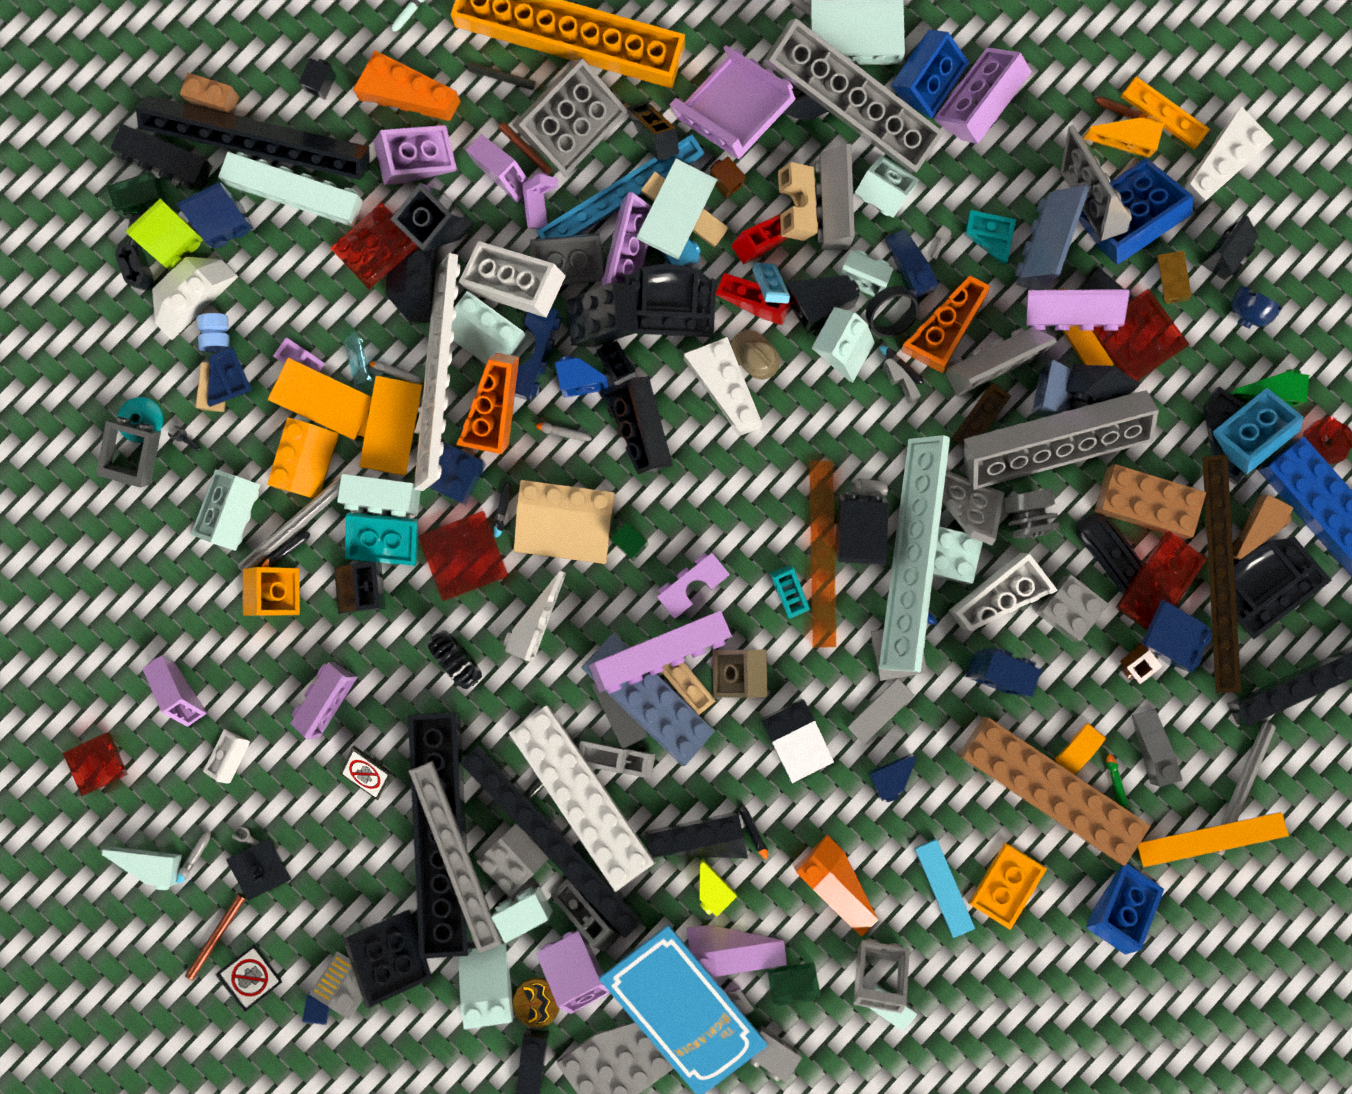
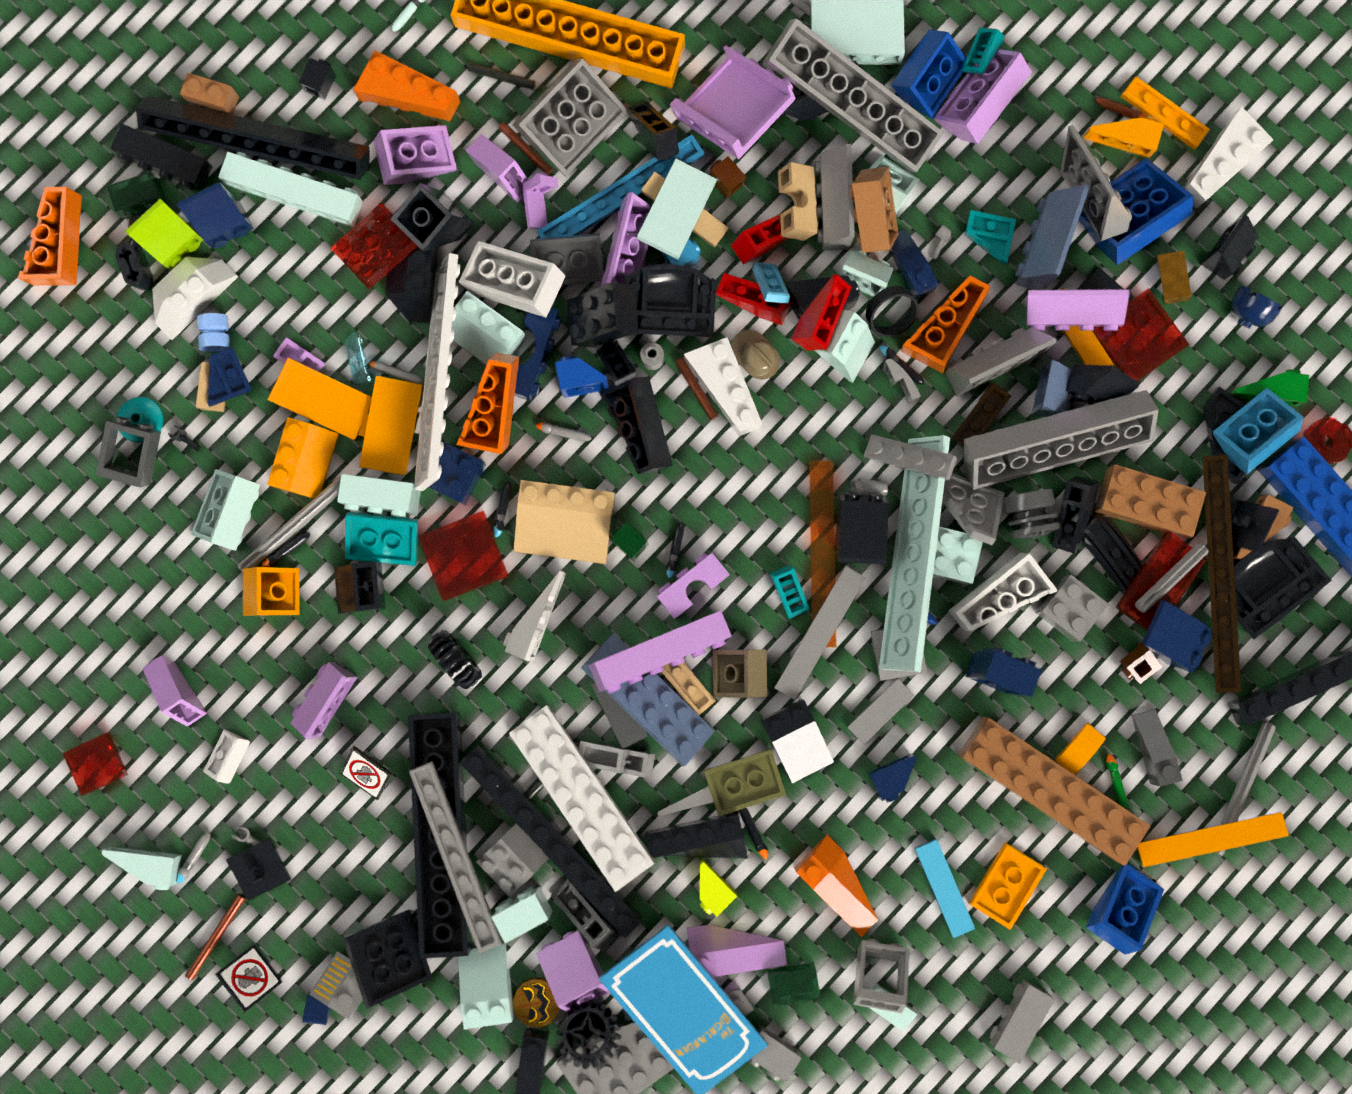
none -> orange wedge [18,187,82,286]
none -> black gear [557,1000,622,1070]
none -> light grey brick [640,343,664,370]
none -> white sticker [658,786,714,816]
none -> black piece [666,521,684,578]
none -> copper bar [675,357,718,421]
none -> olive plate [704,749,786,817]
none -> light grey tile [774,566,866,700]
none -> red slope [791,274,852,351]
none -> medium nougat brick [850,166,899,253]
none -> light grey plate [864,434,957,480]
none -> teal slope [962,28,1005,75]
none -> light grey brick [989,979,1055,1064]
none -> black slope [1052,476,1100,554]
none -> light grey axle [1135,543,1208,613]
none -> black piece [1231,499,1279,553]

